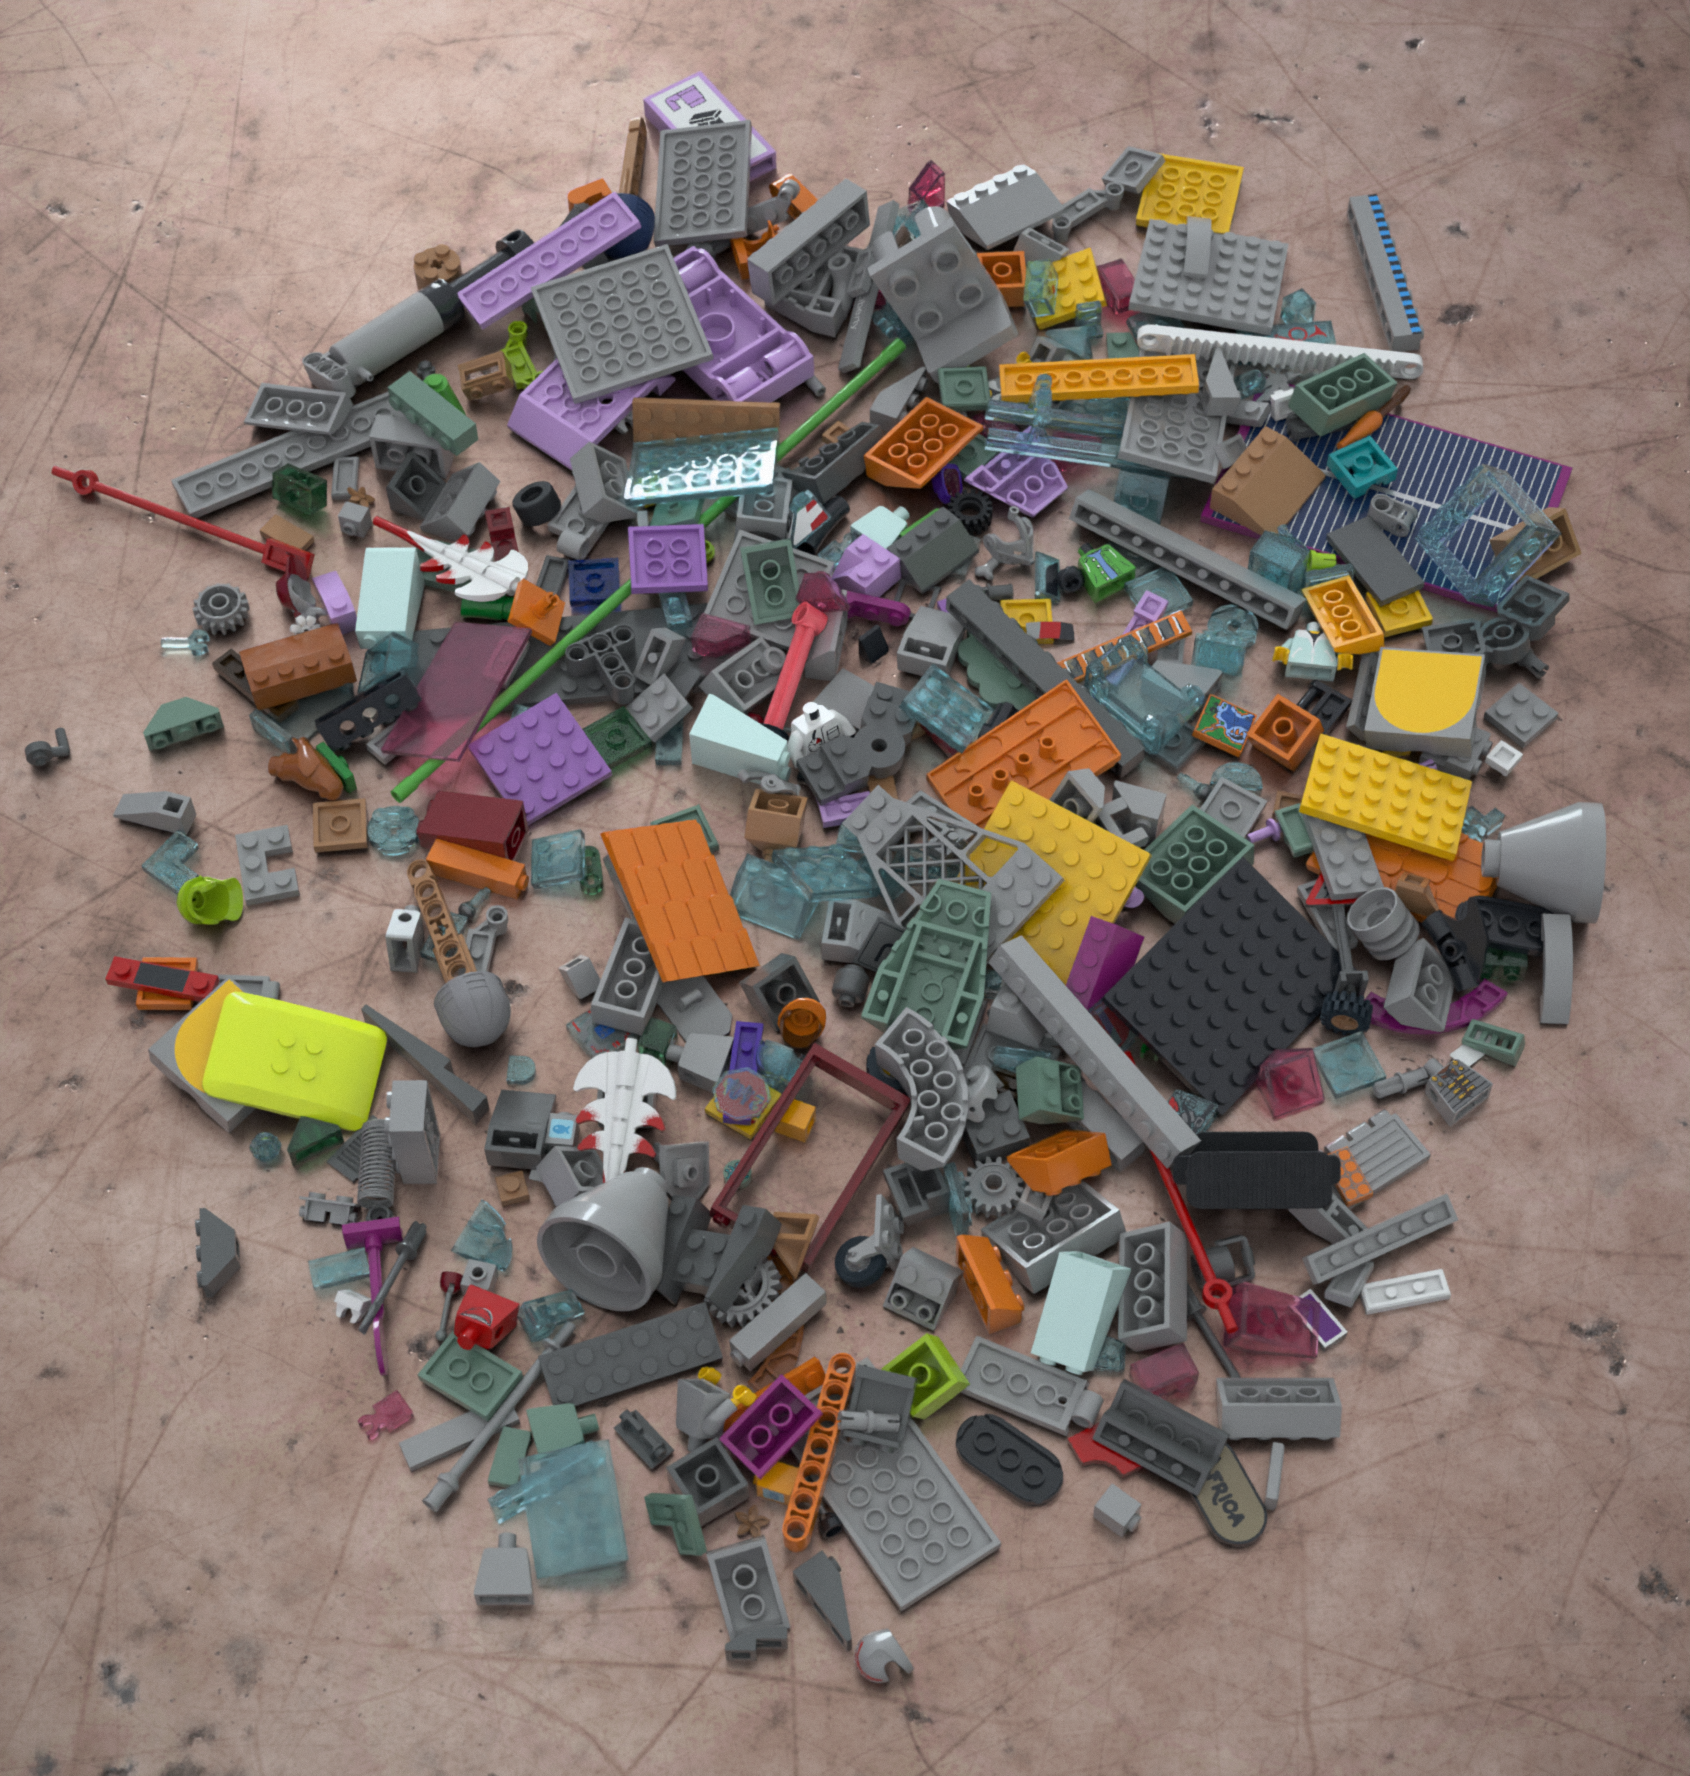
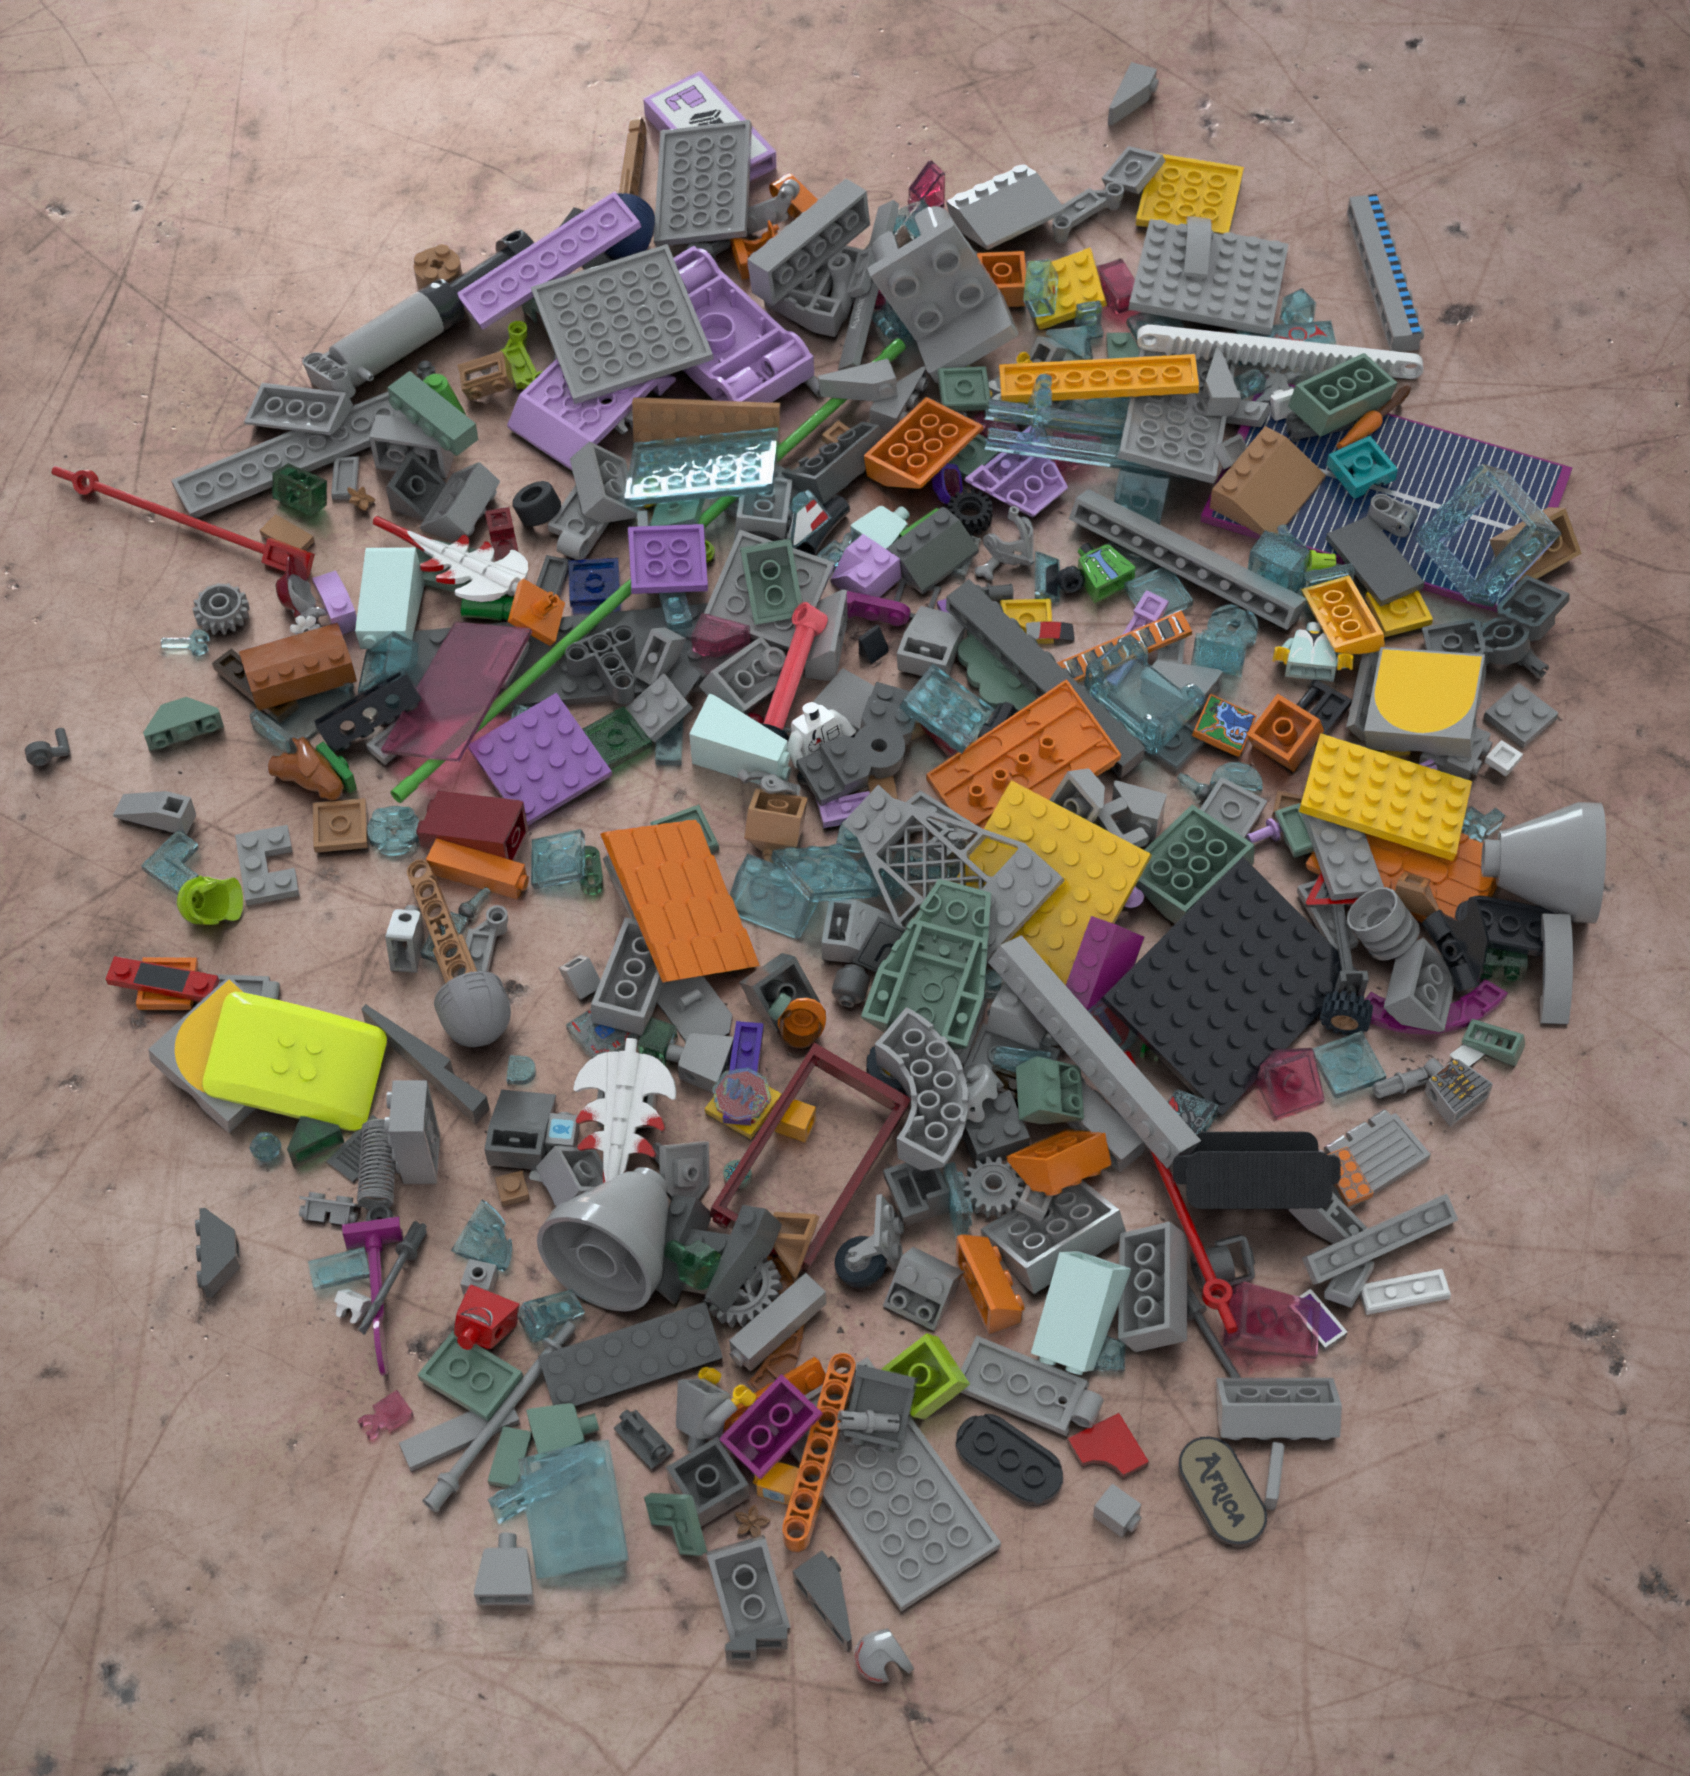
light grey plate [338,501,372,538] -> none
hinge [435,1271,463,1341] -> none
orange leg [567,178,612,212] -> none
clear light blue cylinder [754,1039,806,1089] -> none
clear pink slope [795,571,850,612] -> none
black hinge [805,1476,844,1539] -> none
light grey slope [1013,227,1070,269] -> none
dark grey slope [1092,1379,1230,1496] -> none
clear pink brick [1129,1343,1199,1400] -> none
none -> clear green piece [664,1240,721,1290]
none -> sand green tile [768,993,791,1021]
none -> light grey slope [818,359,898,401]
none -> light grey slope [1108,62,1159,125]

